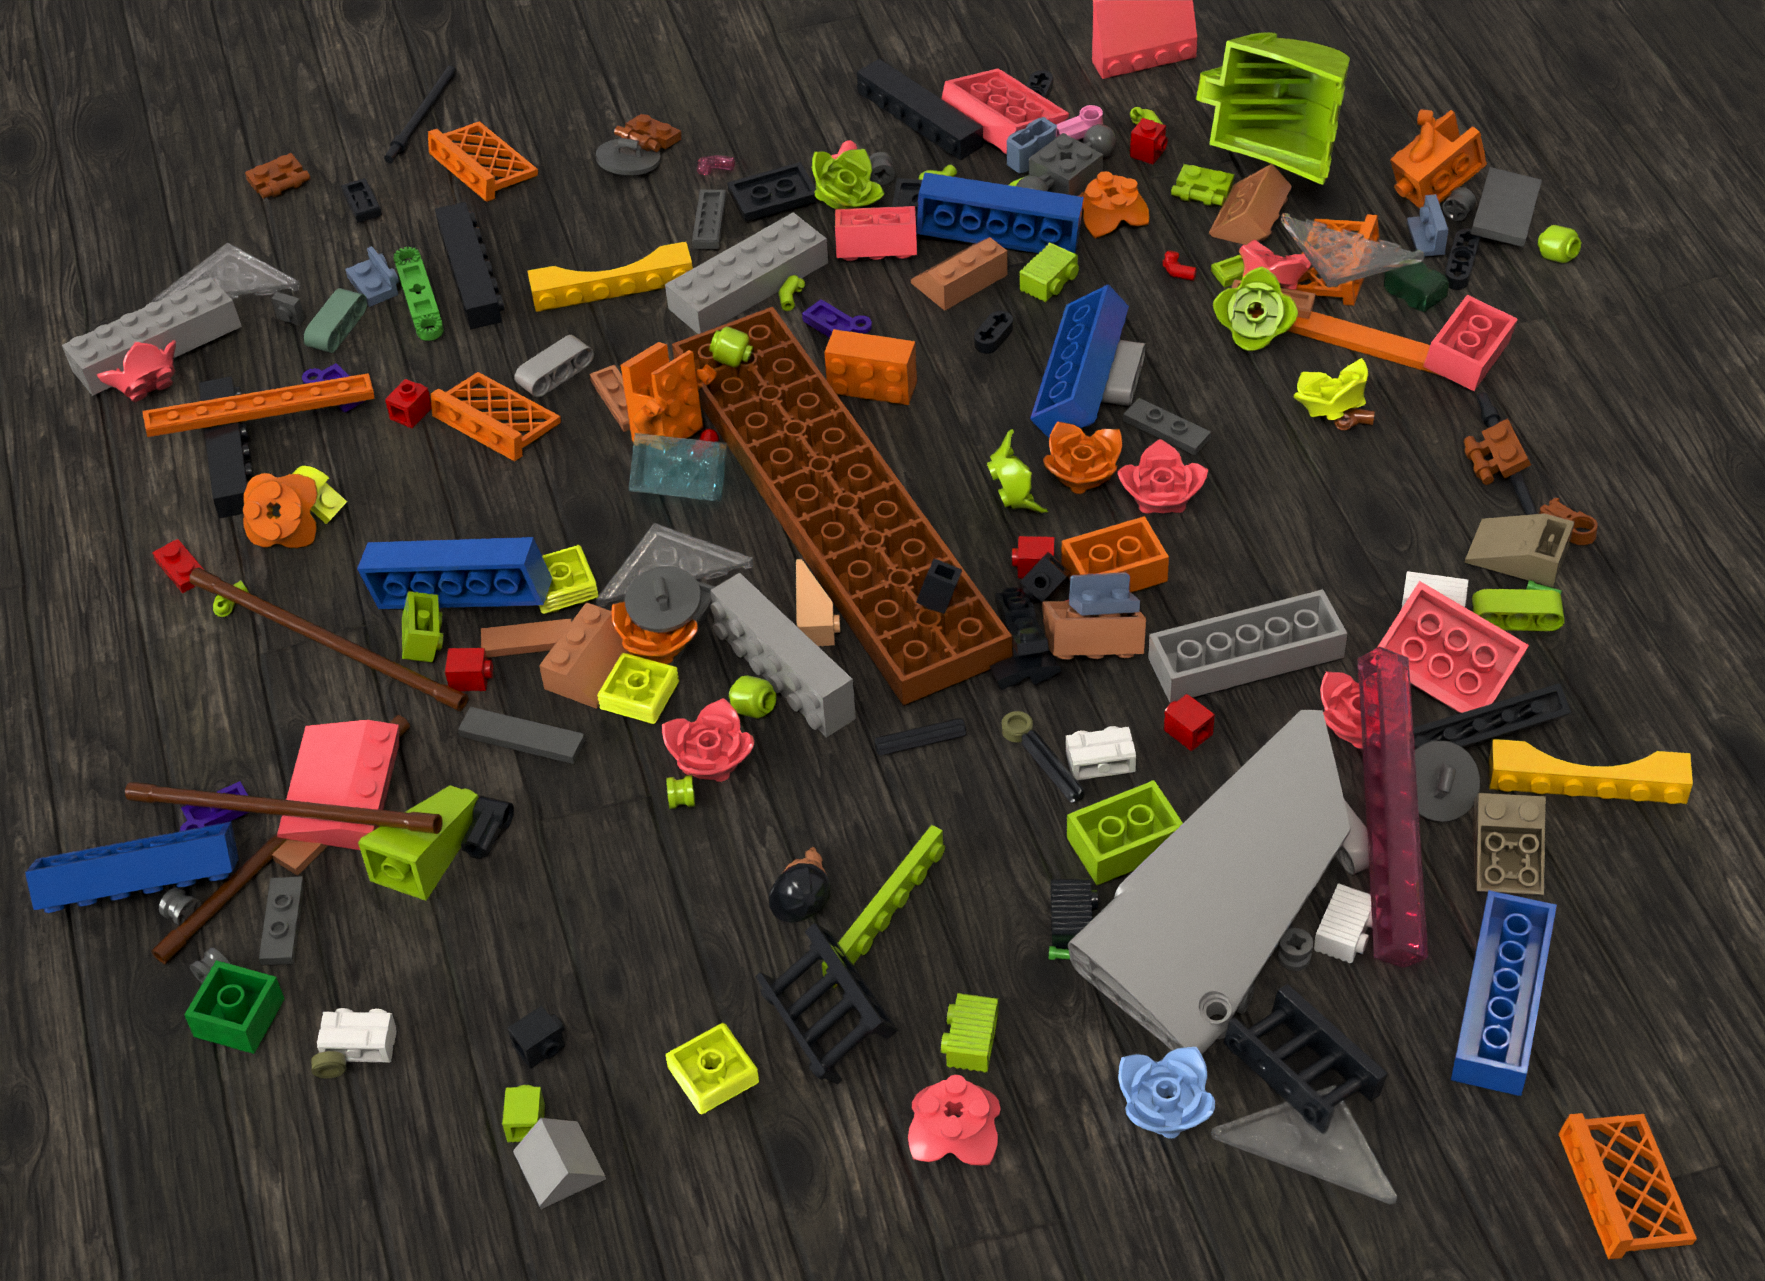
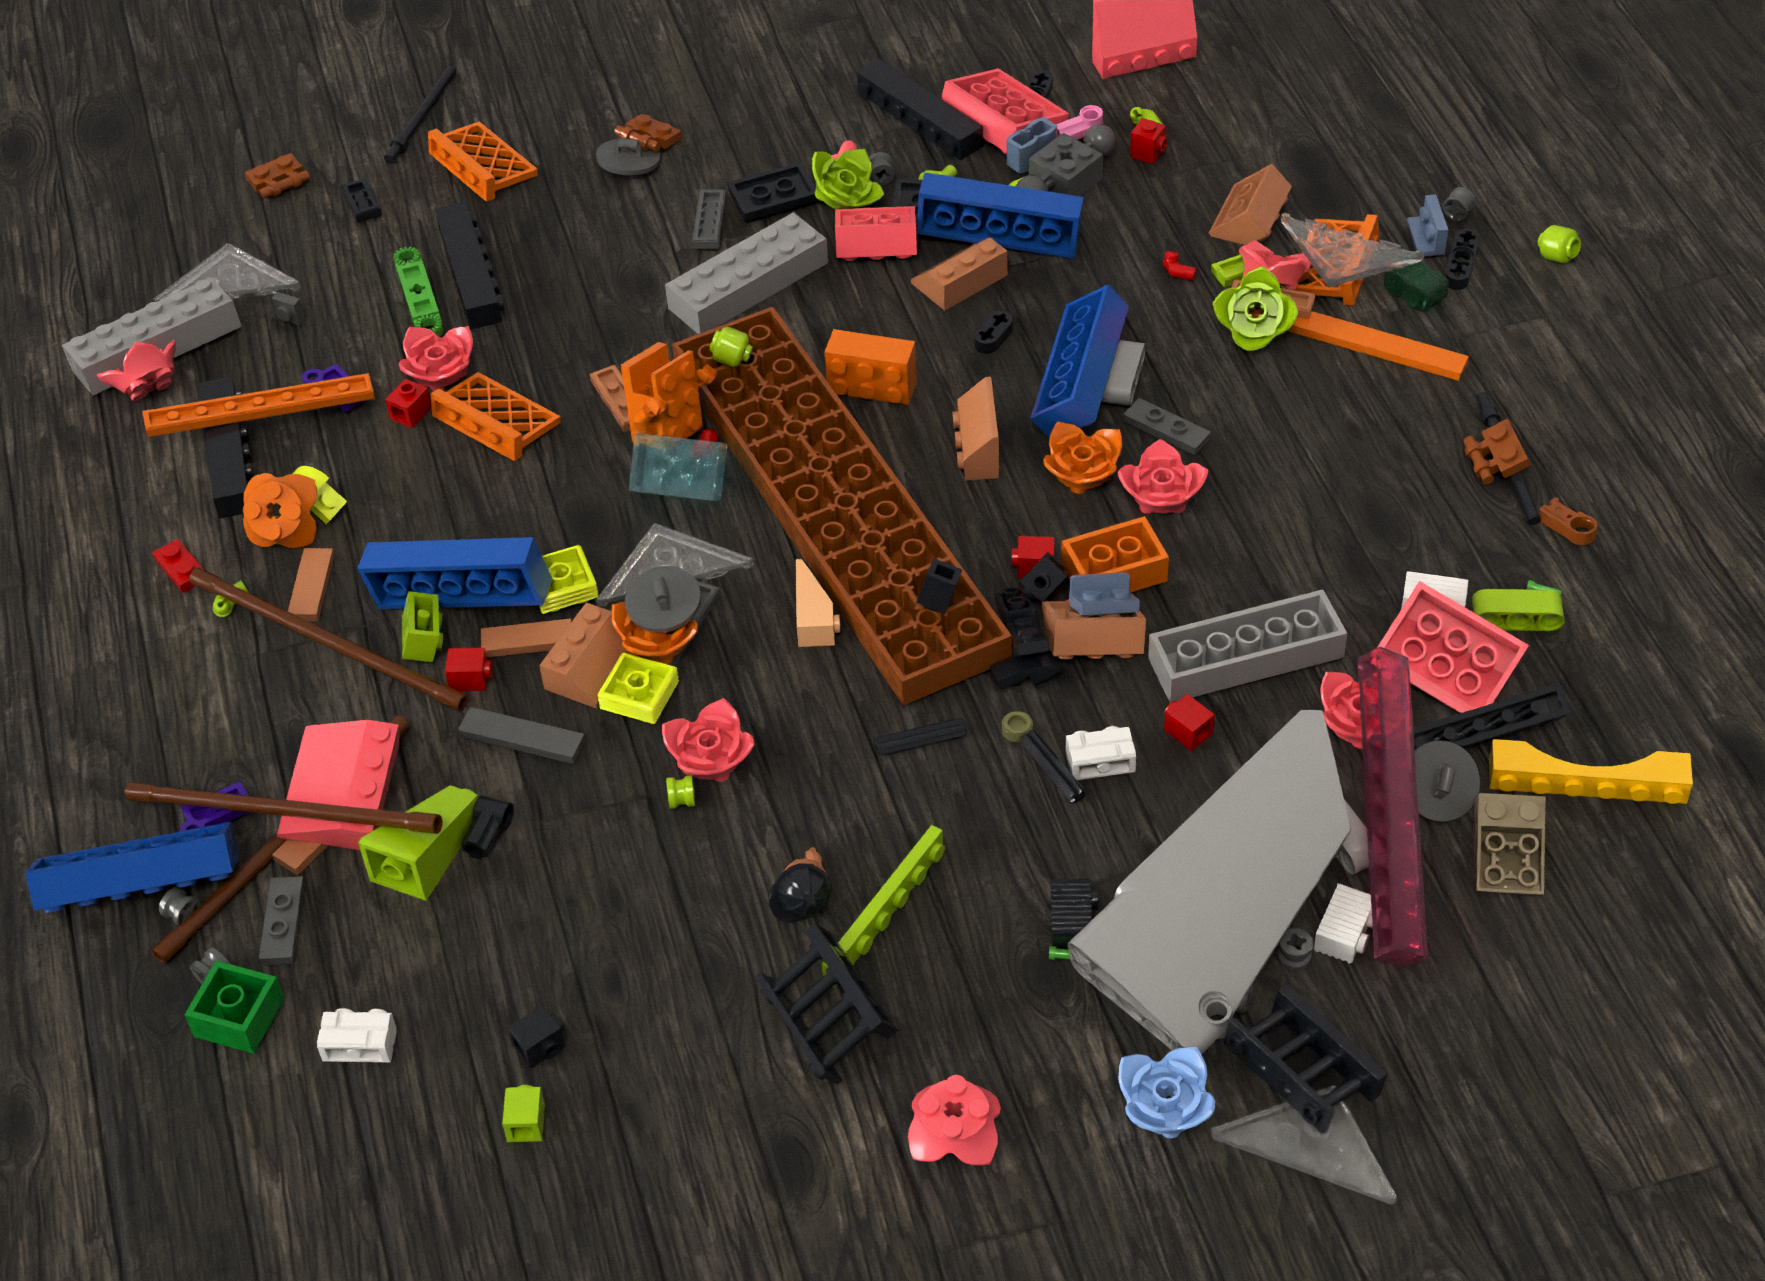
sand green beam [304,288,367,353] -> none
olive tile [311,1051,346,1079] -> none
sand blue bracket [345,246,399,307] -> none
light grey slope [513,1118,606,1209] -> none
light grey beam [514,335,594,397] -> none
yellow arch [527,242,693,312] -> none
neon yellow brick [665,1023,759,1114] -> none
clear pink arm [697,155,735,175] -> none
light grey brick [710,573,856,738] -> none
lime head [729,675,776,719] -> none
lime arm [778,275,805,311] -> none
dark purple hinge [802,299,872,338] -> none
lime brick [941,993,999,1073] -> none
lime brick [987,429,1048,513] -> none
lime brick [1020,242,1079,302] -> none
lime brick [1067,780,1183,885] -> none
orange brick [1079,171,1149,238] -> none
lime plate [1171,164,1235,206] -> none
lime piece [1196,32,1350,185] -> none
neon yellow brick [1293,358,1368,420] -> none
dark orange arm [1334,408,1375,430] -> none
orange torso [1390,109,1487,208] -> none
coral brick [1423,295,1518,391] -> none
blue brick [1451,890,1557,1096] -> none
dark tan slope [1465,513,1574,587] -> none
dark grey tile [1470,167,1542,247] -> none
orange fence [1558,1113,1697,1260] -> none
none -> nougat tile [288,548,335,621]
none -> coral brick [399,326,473,391]
none -> nougat slope [952,377,999,481]

